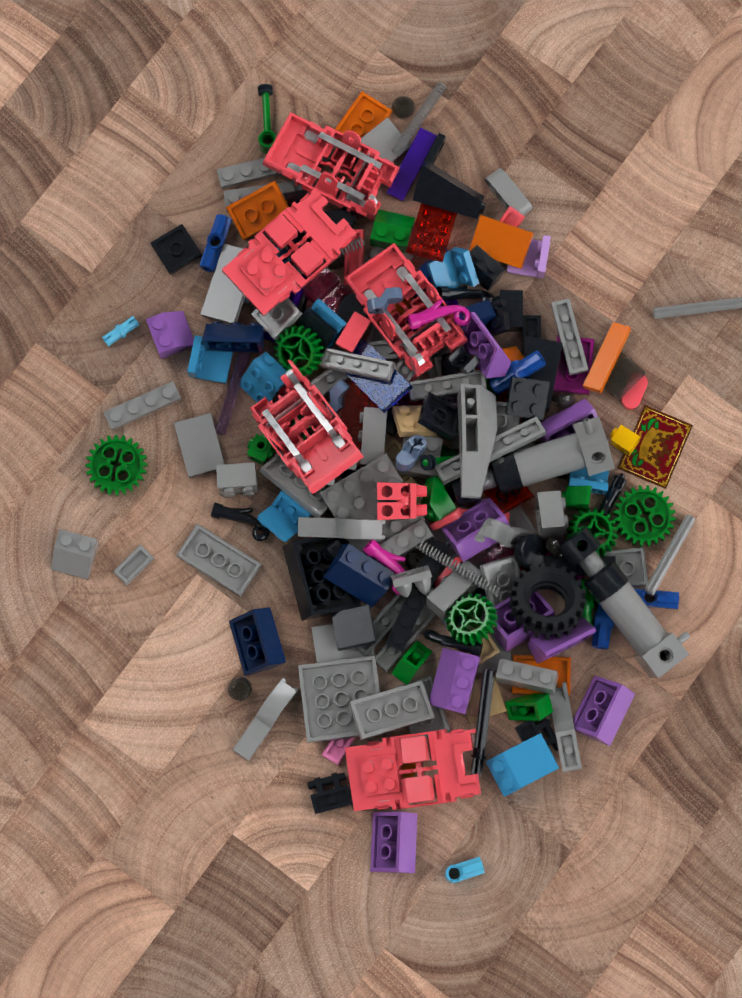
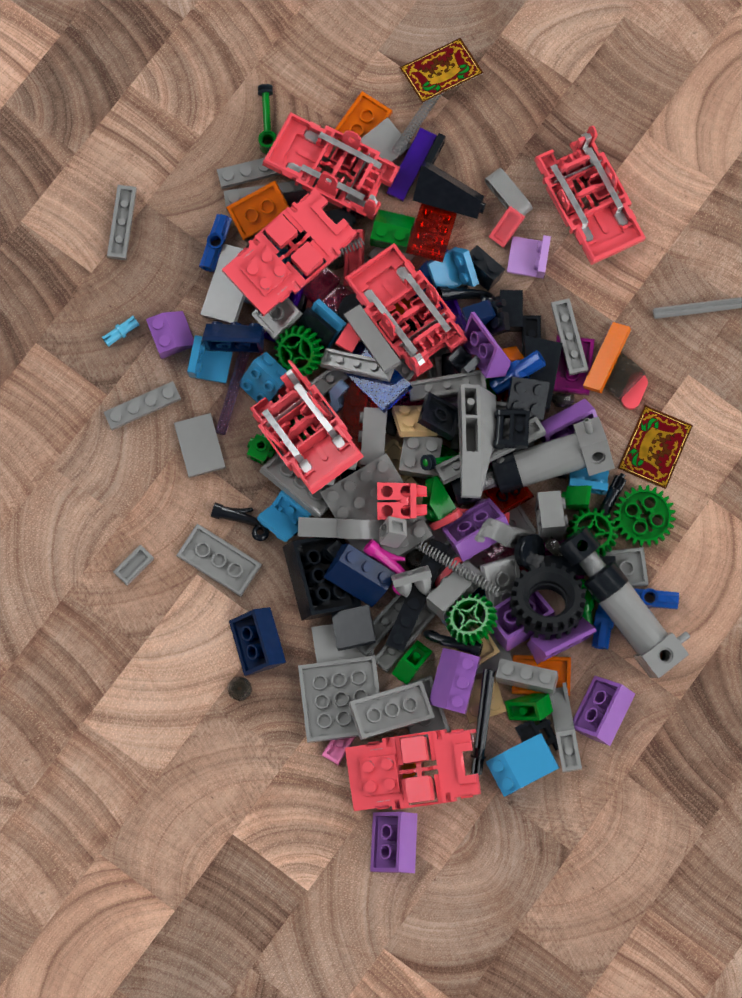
light grey slope [51,529,99,580] -> none
green gear [85,434,148,497] -> none
black tile [150,224,202,275] -> none
light grey brick [216,462,258,498] -> none
light grey piece [233,678,299,761] -> none
black plate [307,772,353,815] -> none
sand blue piece [367,287,403,314] -> none
clear smoke plate [392,96,415,119] -> none
sand blue piece [395,435,426,472] -> none
dark pink plant [407,299,471,330] -> none
medium azure piece [444,857,485,884] -> none
orange tile [469,215,534,269] -> none
yellow brick [609,425,640,456] -> none
light grey axle [645,514,695,595] -> none
none -> light grey plate [107,185,137,260]
none -> light grey tile [344,304,401,374]
none -> light grey brick [379,516,407,548]
none -> sticker [399,38,483,103]
none -> black plate [493,409,530,449]
none -> coral piece [534,125,646,265]

